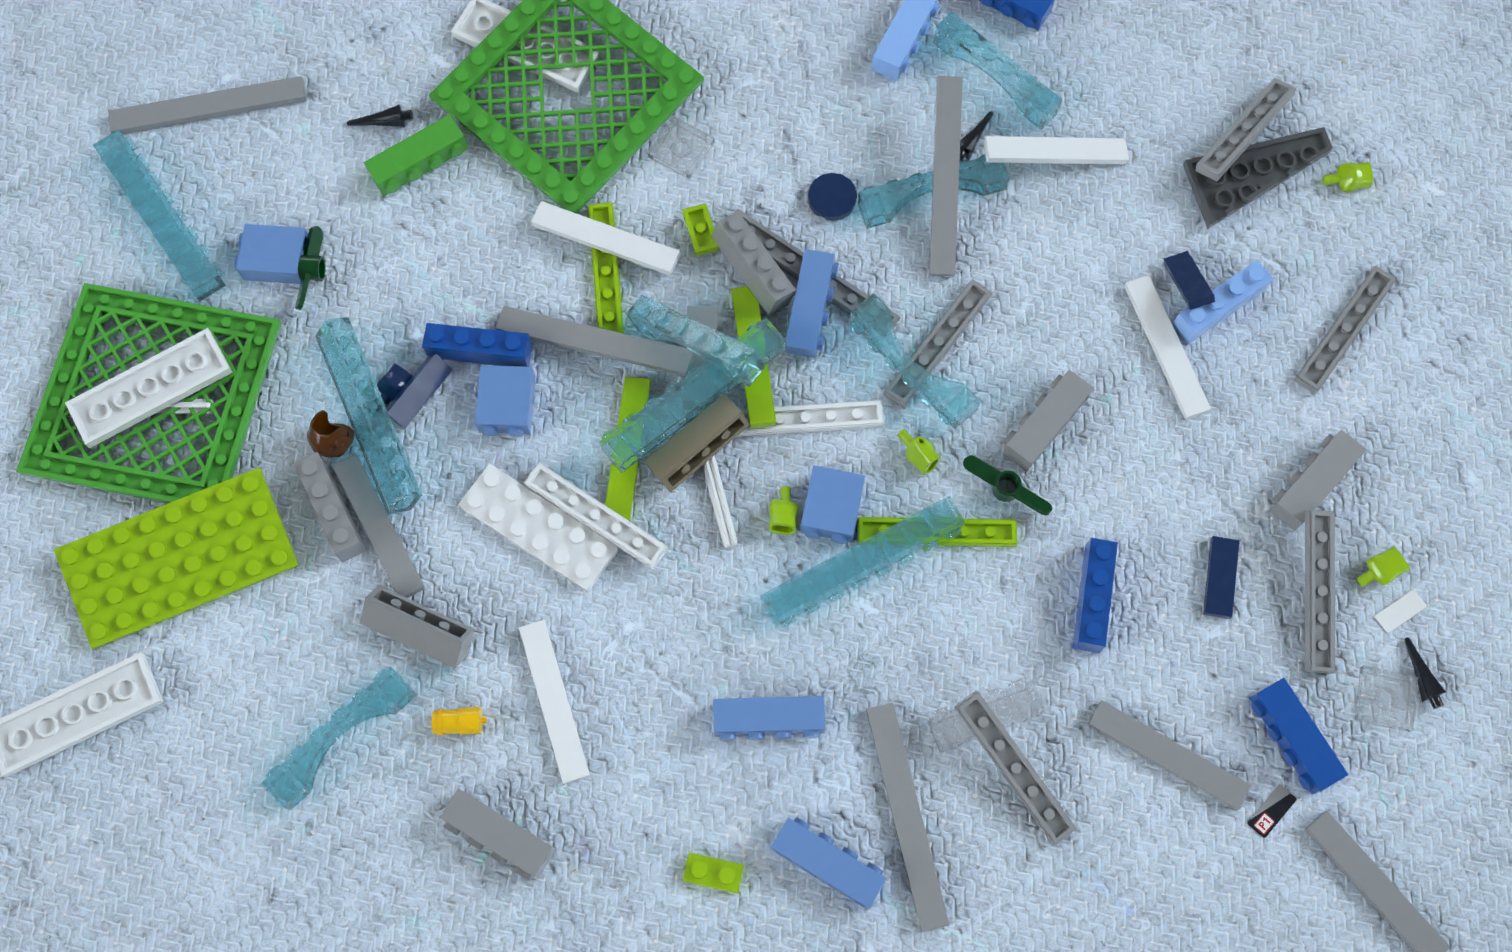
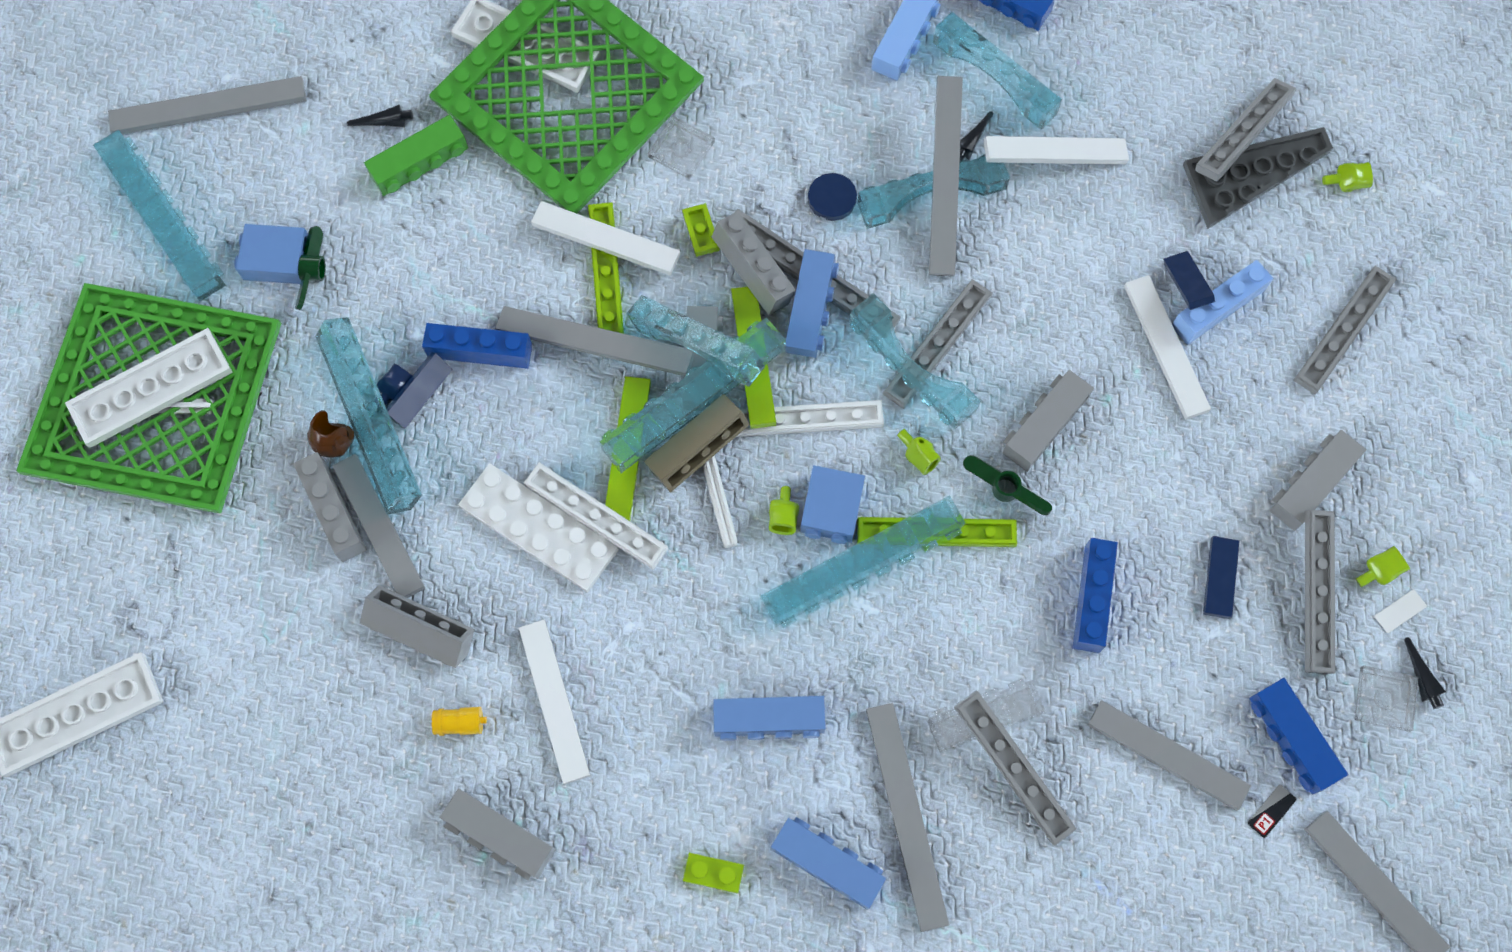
lime plate [53,467,300,649] -> none
clear light blue arch [262,666,418,811] -> none
medium blue brick [475,365,536,437] -> none

